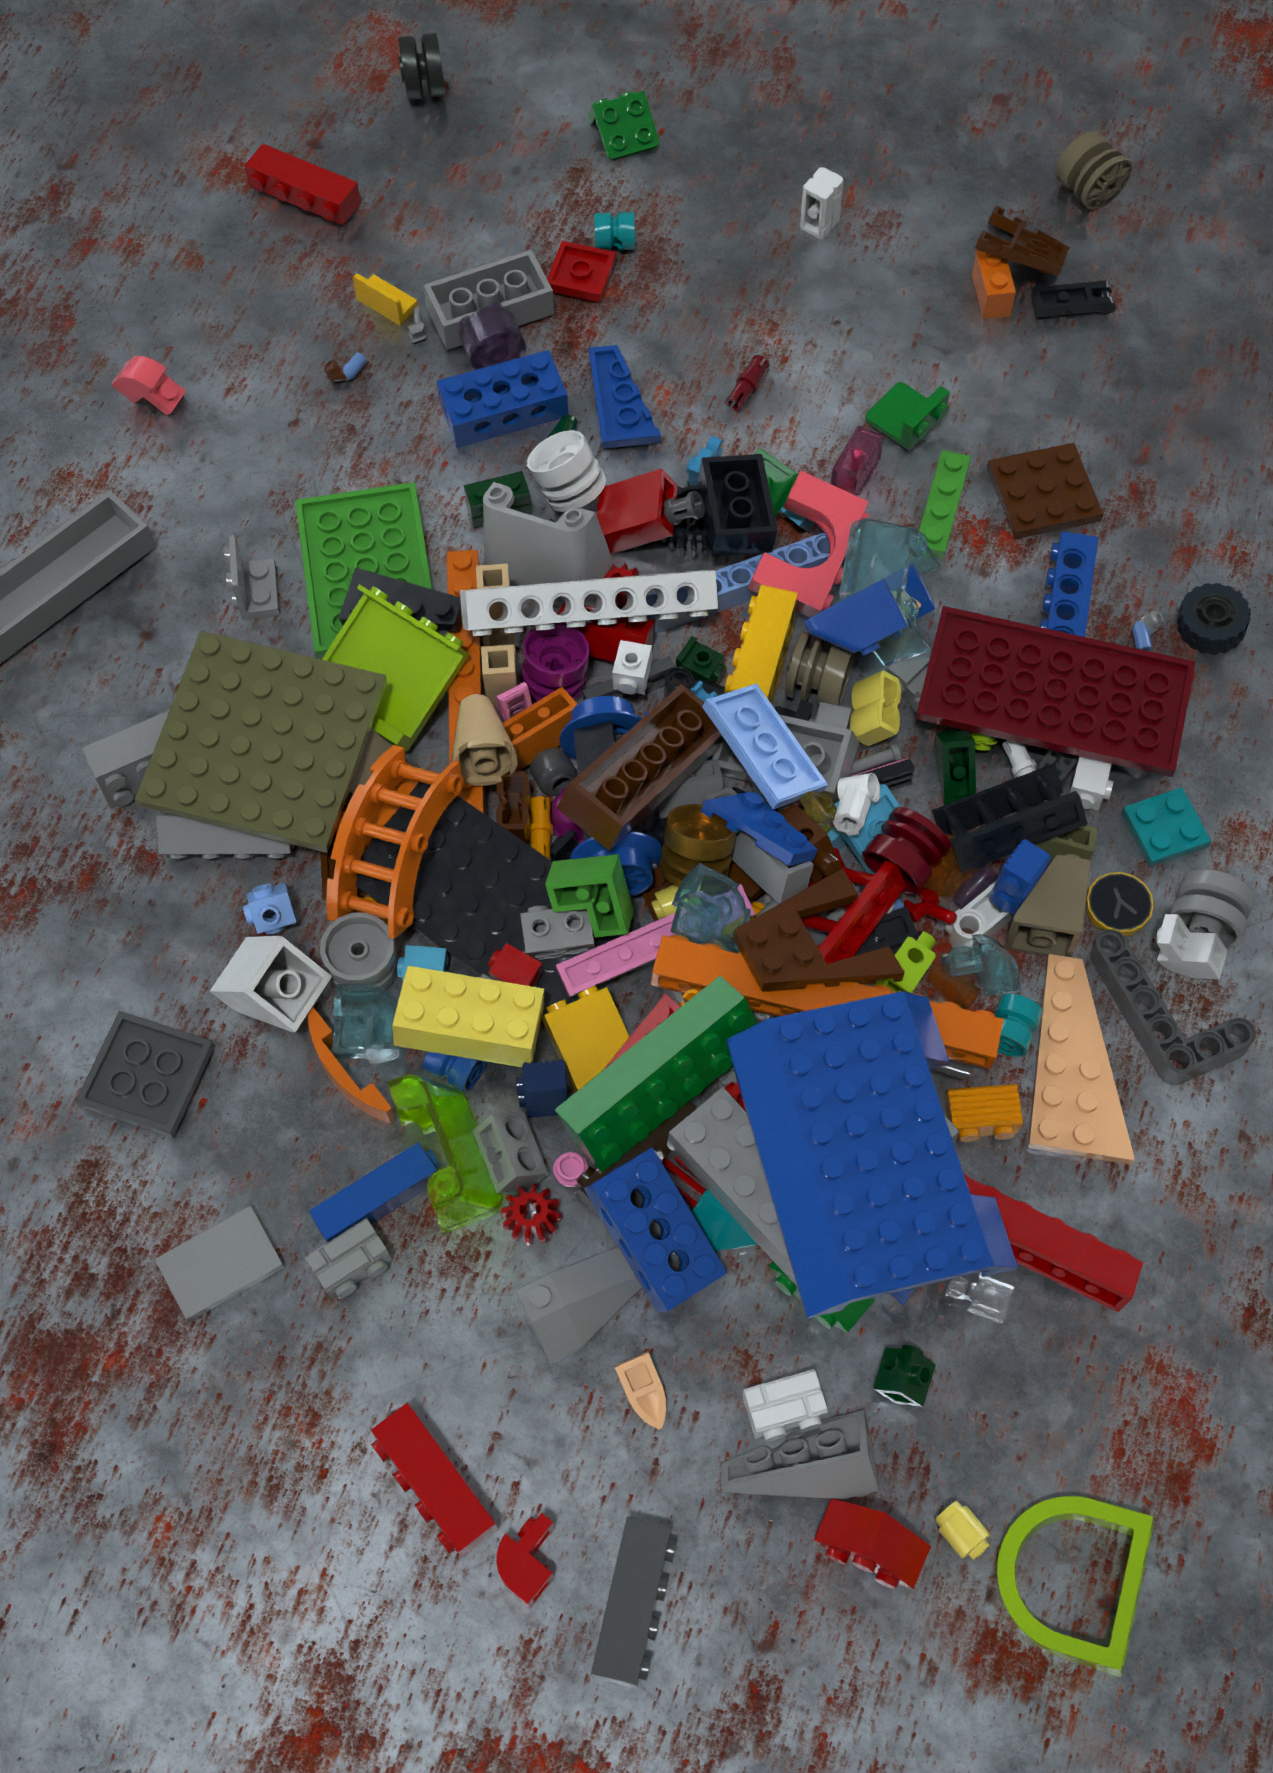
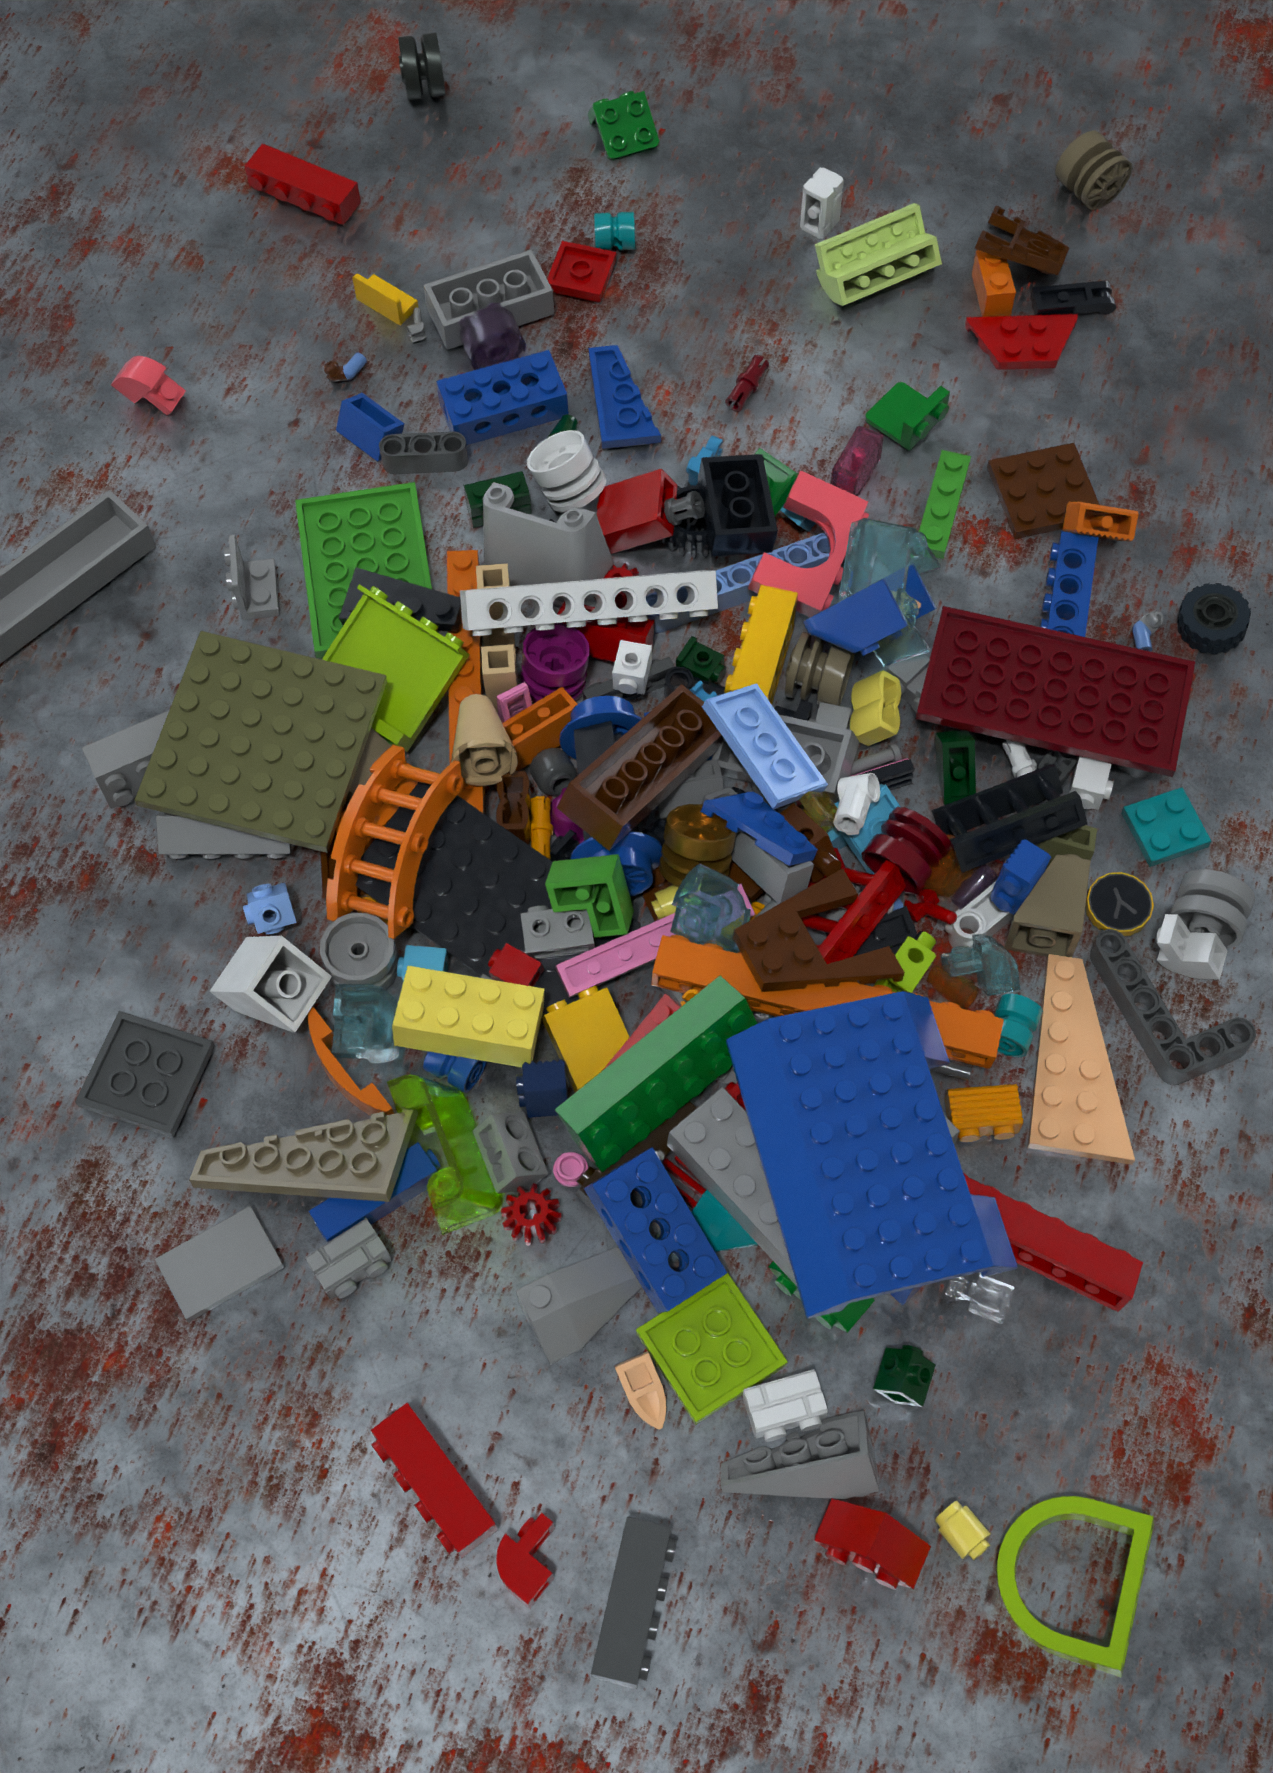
lime plate [970,731,998,751] -> none
none -> dark tan wing [189,1105,418,1202]
none -> blue brick [336,393,404,462]
none -> dark grey beam [379,432,468,474]
none -> lime plate [636,1272,788,1425]
none -> yellowish green brick [815,203,942,306]
none -> red wing [965,314,1078,370]
none -> orange brick [1063,502,1138,542]

